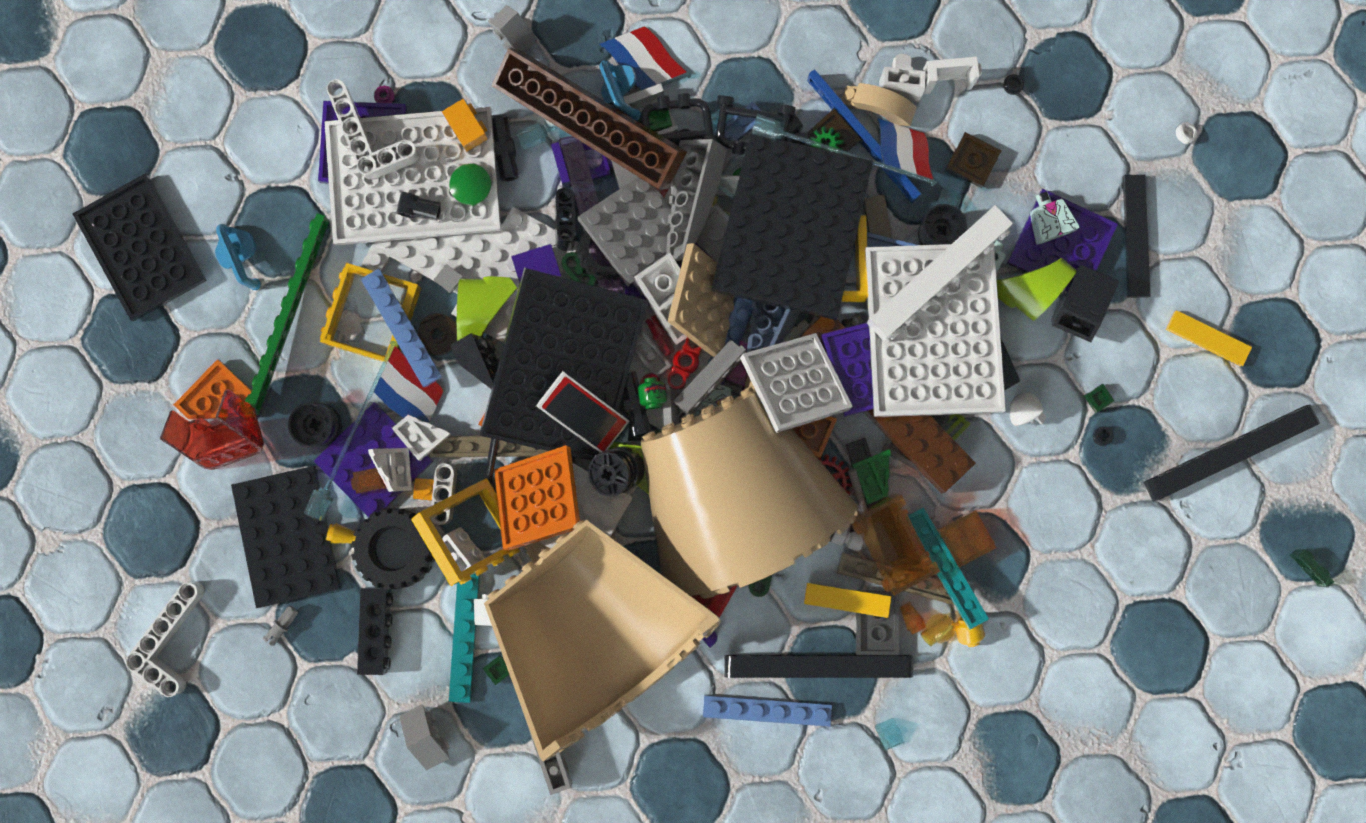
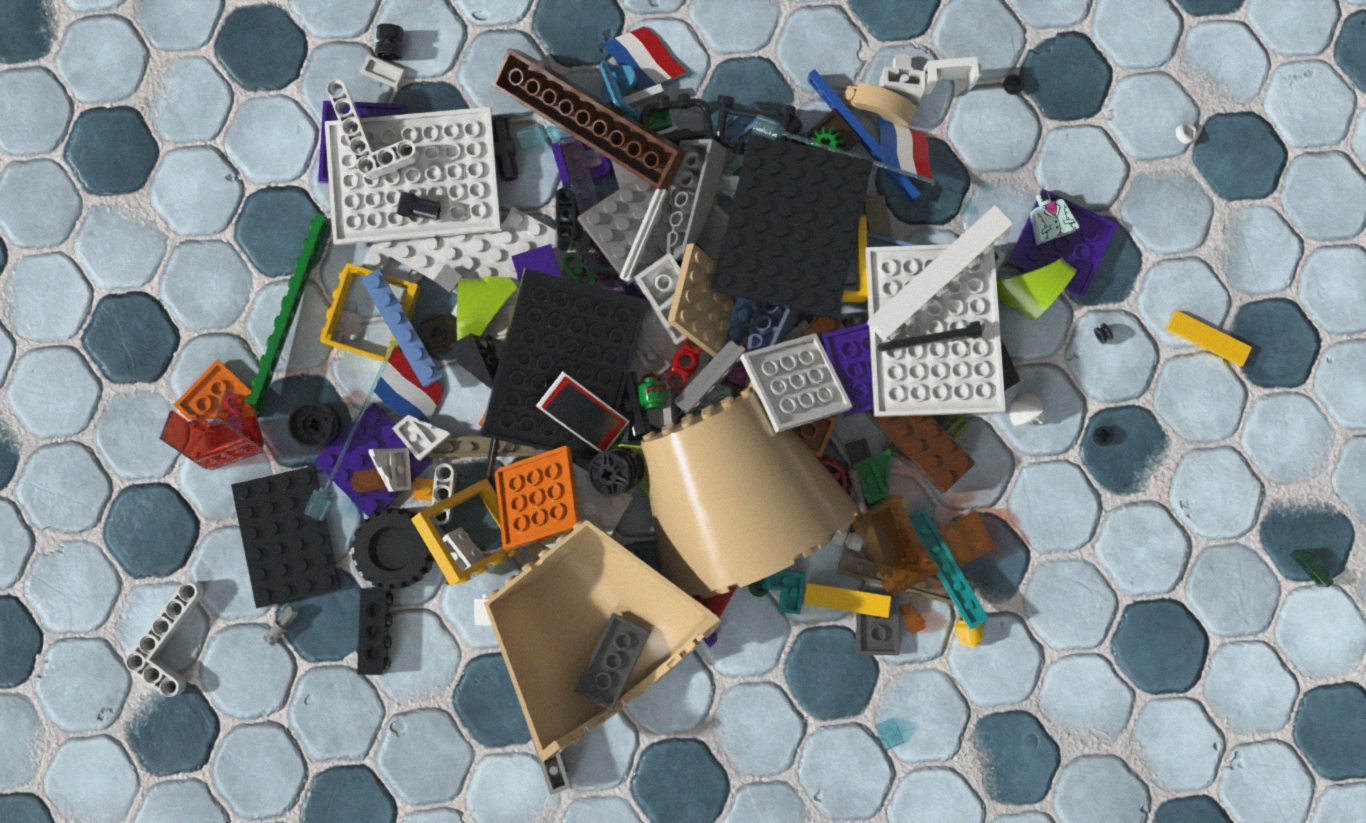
black plate [72,173,207,322] -> none
dark azure piece [215,224,261,290] -> none
yellow cone [326,523,356,544] -> none
magenta plate [374,85,395,103] -> none
light grey brick [399,704,450,771] -> none
light orange brick [442,99,488,152] -> none
teal plate [448,574,480,703] -> none
green dish [449,164,492,206] -> none
dark green plate [482,655,510,685] -> none
light grey brick [488,5,537,53] -> none
dark red axle [645,315,675,356] -> none
medium blue plate [703,695,832,727] -> none
black beam [724,655,914,678] -> none
black wheel [917,204,967,245] -> none
clear yellow piece [920,613,956,646] -> none
dark brown plate [945,132,1002,188] -> none
black slope [1051,264,1119,343] -> none
dark green plate [1084,384,1115,413] -> none
black tile [1123,174,1151,298] -> none
black beam [1143,404,1320,502] -> none
none -> white tile [360,54,407,90]
none -> black wheel [375,23,404,61]
none -> dark grey tile [574,613,651,711]
none -> white axle [620,189,667,282]
none -> teal tile [762,570,805,615]
none -> black piece [877,321,982,352]
none -> black bush [1093,323,1114,344]

